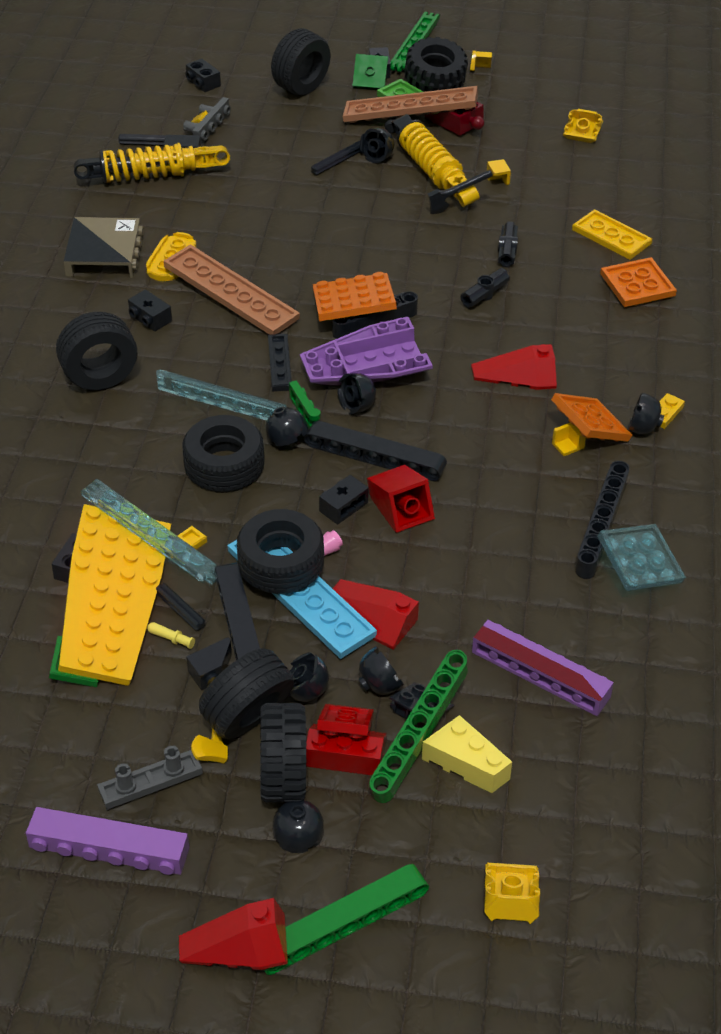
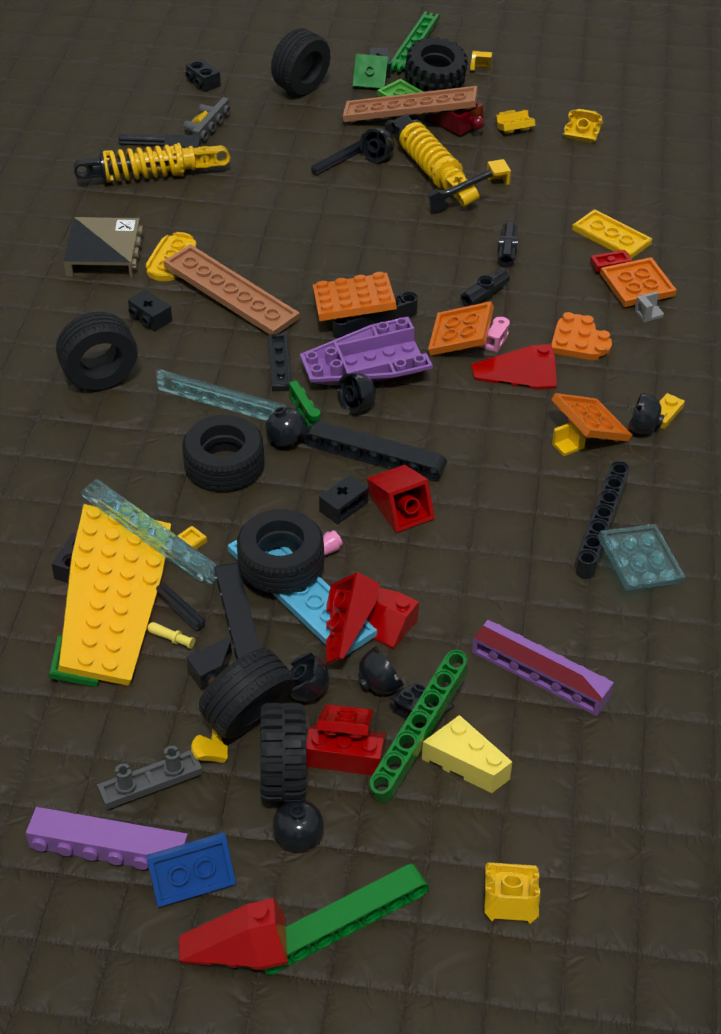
none -> blue plate [146,832,236,907]
none -> red wedge [326,572,380,664]
none -> orange plate [428,301,494,355]
none -> bright pink leg [479,317,510,352]
none -> yellow slope [496,110,536,133]
none -> orange plate [552,312,612,360]
none -> red plate [590,250,632,272]
none -> light grey panel [634,291,664,323]

